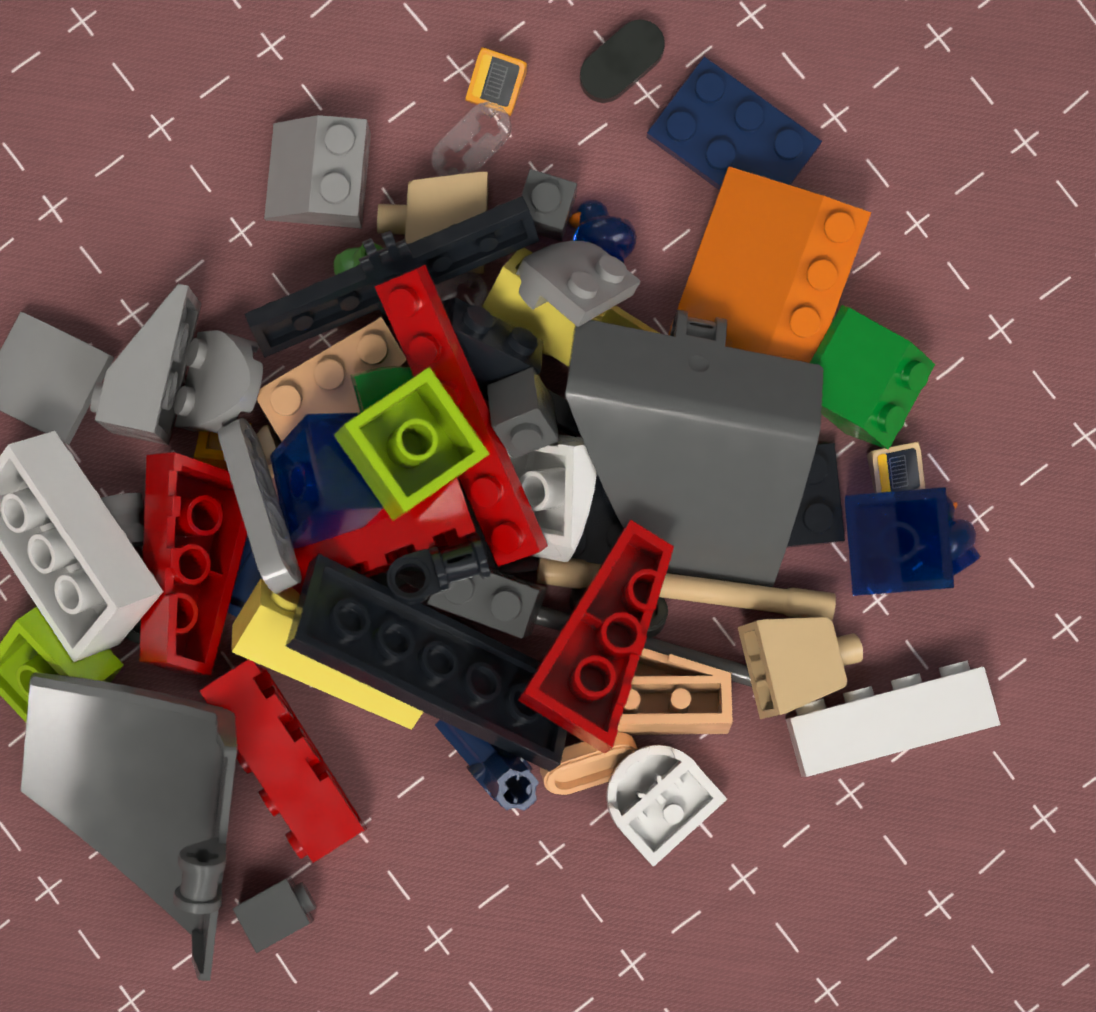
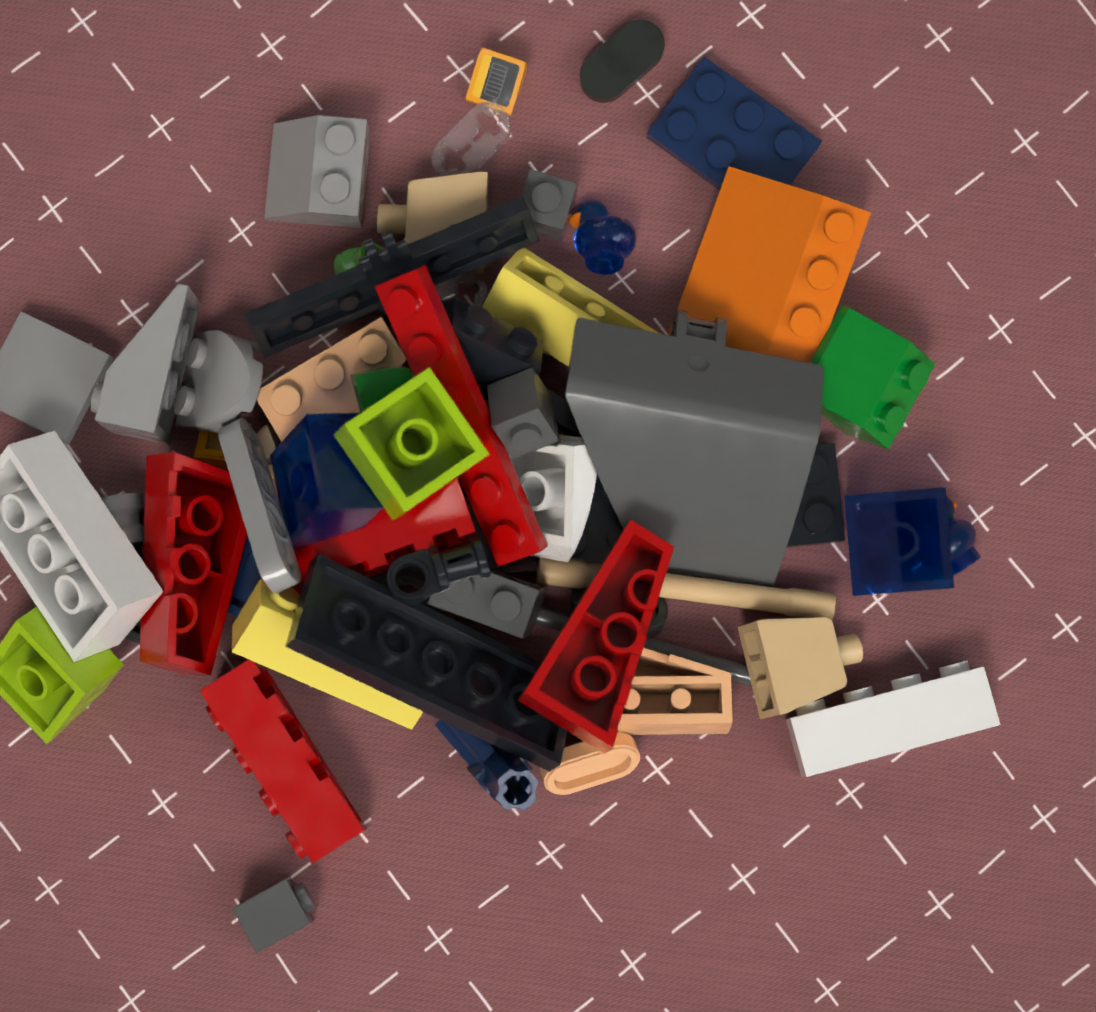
dark grey panel [20,672,237,981] -> none
light grey slope [516,241,641,327] -> none
white slope [606,745,727,867] -> none
slope [866,442,926,503] -> none

